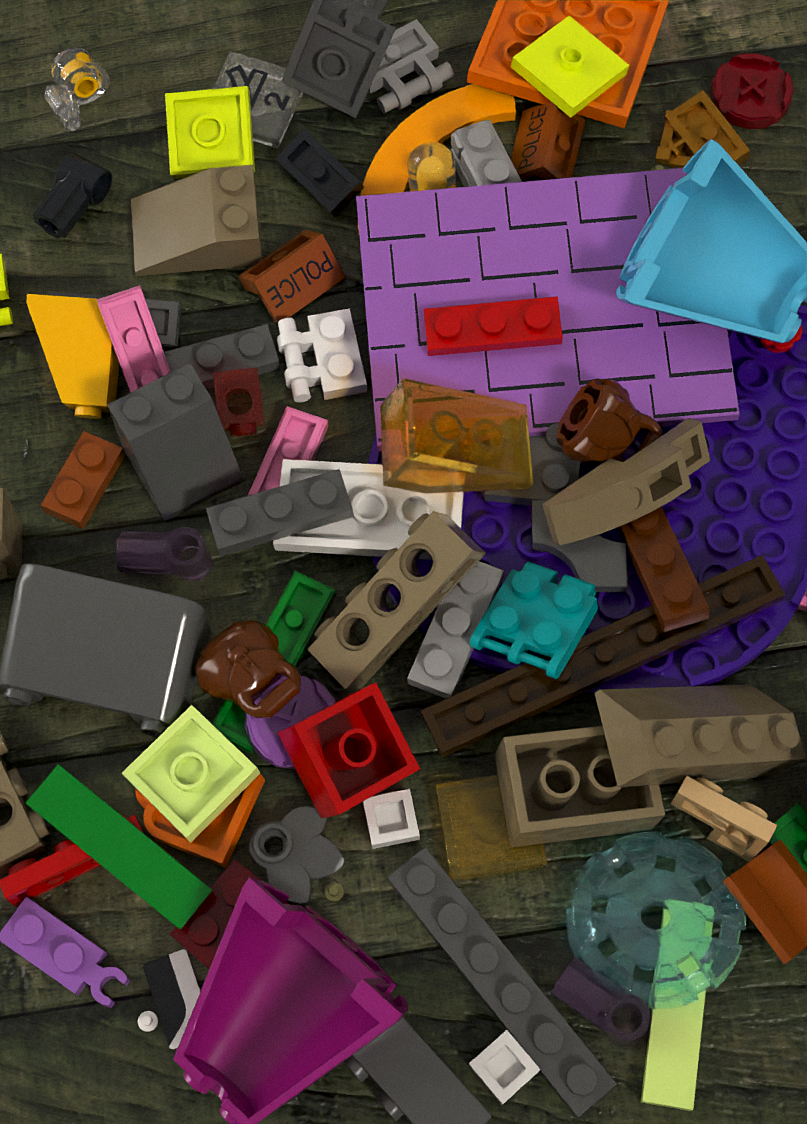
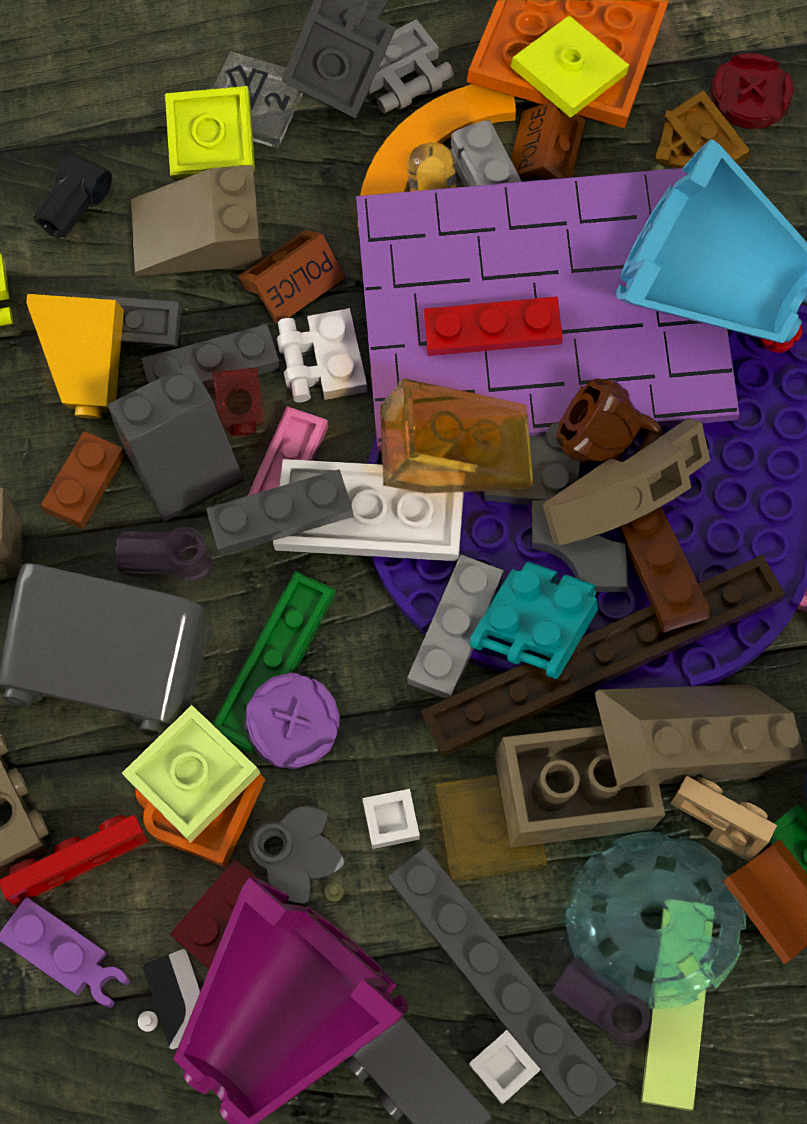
green tile [26,764,212,930] -> none
clear piece [44,47,110,131] -> none
bright pink tile [97,285,171,392] -> none
reddish brown piece [195,620,301,718] -> none
black plate [275,128,364,217] -> none
red brick [277,682,420,819] -> none
dark tan brick [307,511,486,689] -> none

